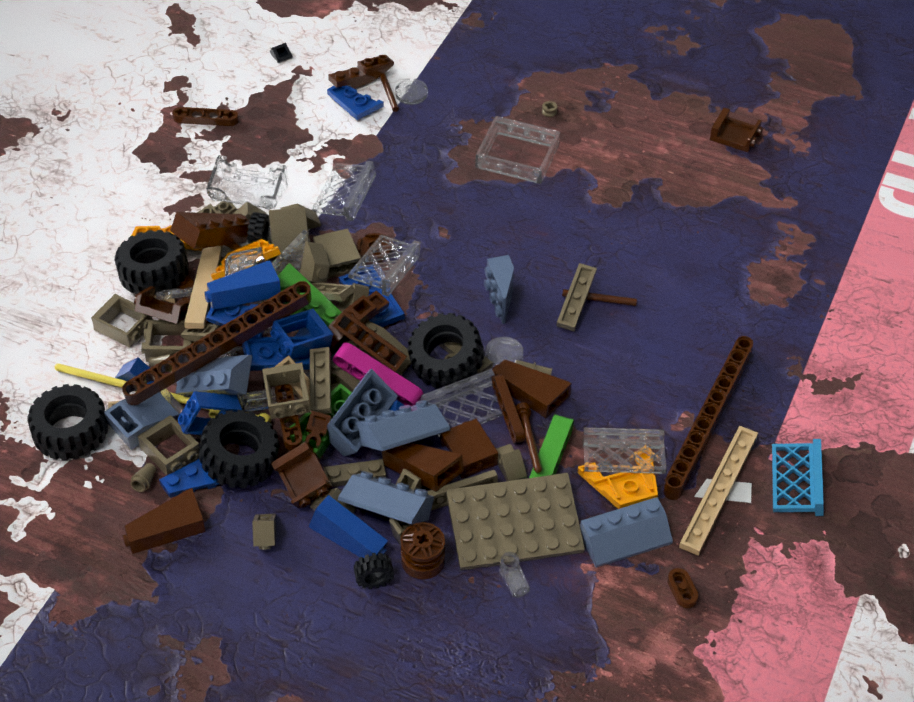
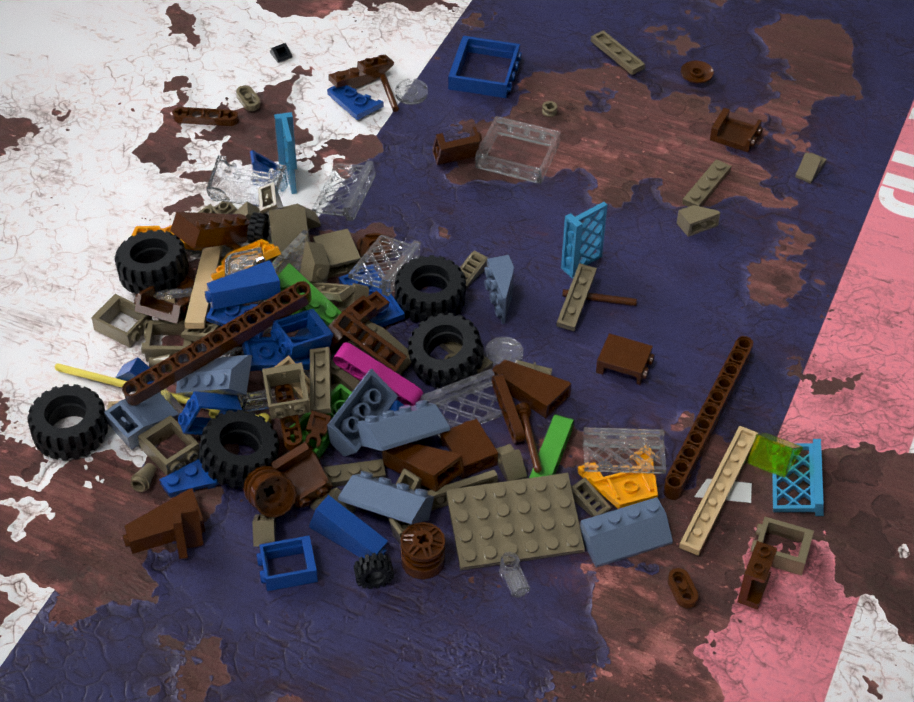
none -> reddish brown panel [172,509,203,559]
none -> dark tan plate [236,85,260,111]
none -> reddish brown wheel [243,466,296,517]
none -> blue slope [250,150,281,182]
none -> blue window [256,535,318,591]
none -> dark tan slope [258,182,284,214]
none -> dark azure fence [274,112,297,194]
none -> black tyre [395,255,466,323]
none -> reddish brown panel [432,126,482,165]
none -> blue window [448,36,522,98]
none -> dark tan slope [460,251,488,289]
none -> dark azure fence [561,202,608,279]
none -> dark tan slope [571,477,612,517]
none -> dark tan plate [591,30,645,75]
none -> reddish brown panel [596,333,655,385]
none -> dark tan slope [677,205,720,237]
none -> reddish brown dish [681,60,714,83]
none -> dark tan plate [682,159,731,207]
none -> reddish brown panel [737,541,777,610]
none -> clear neon green slope [748,433,803,478]
none -> dark tan window [750,517,814,576]
none -> dark tan slope [795,153,826,184]

